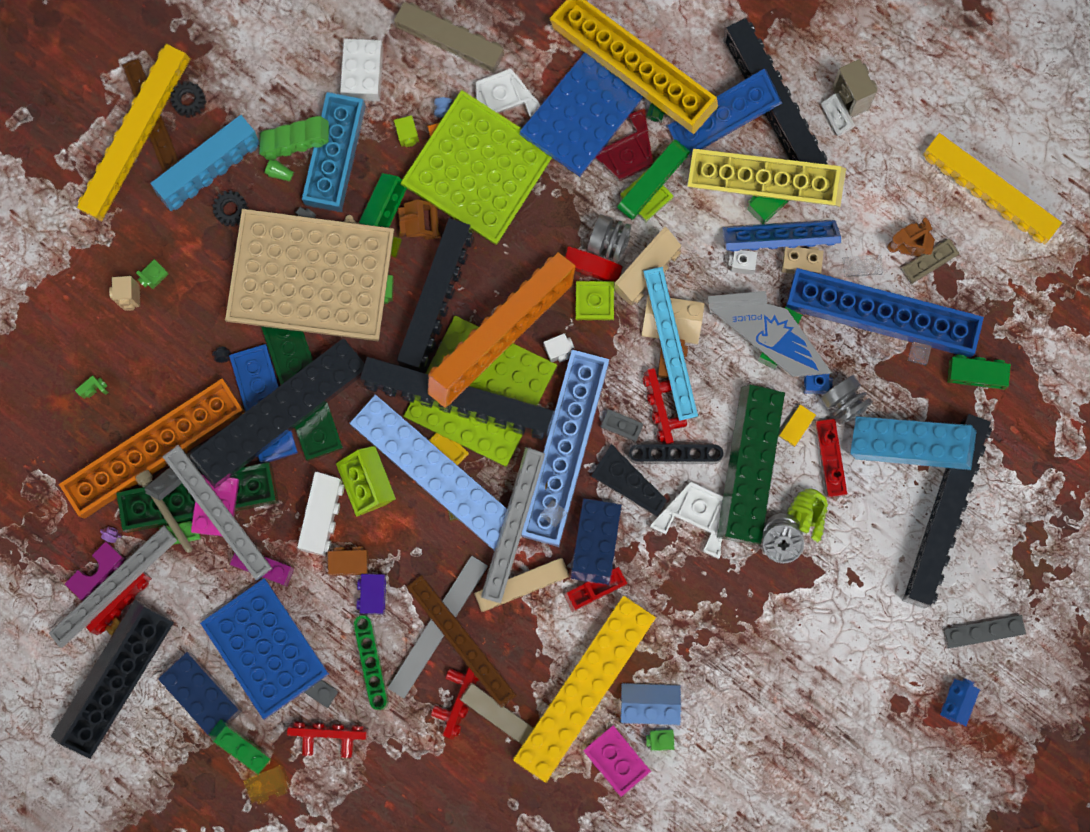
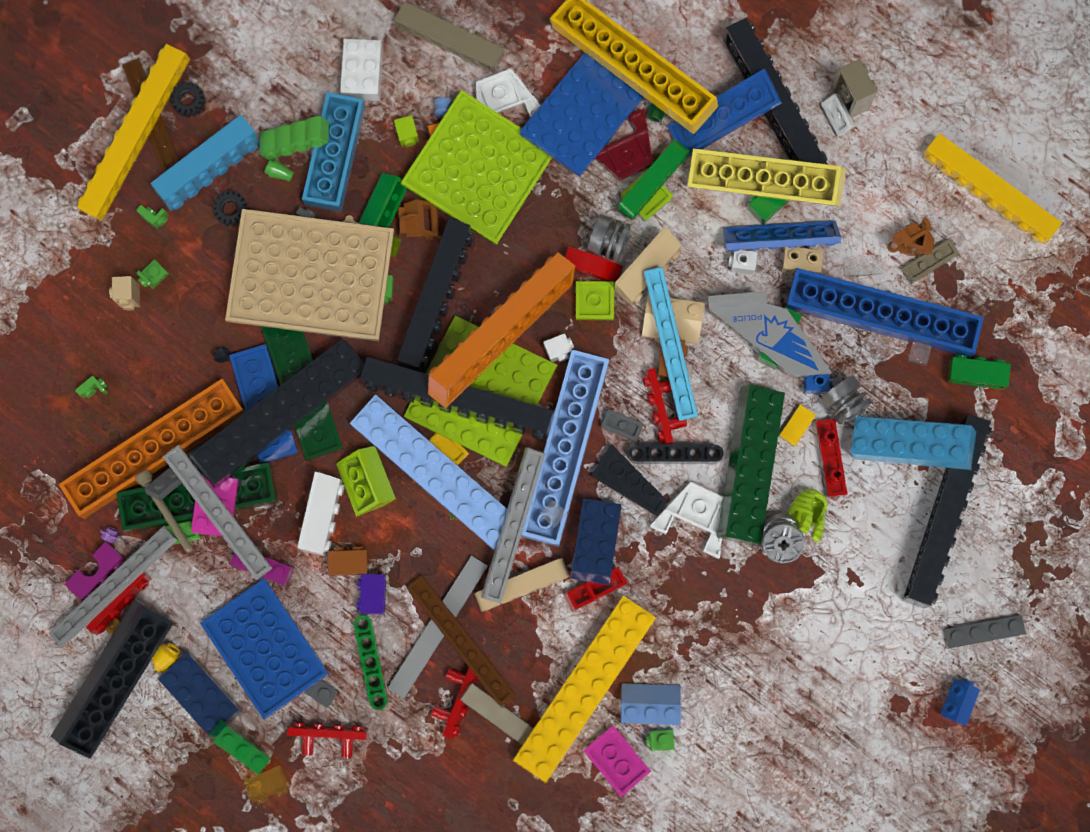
none -> bright green bracket [136,205,169,229]
none -> yellow head [152,643,181,672]

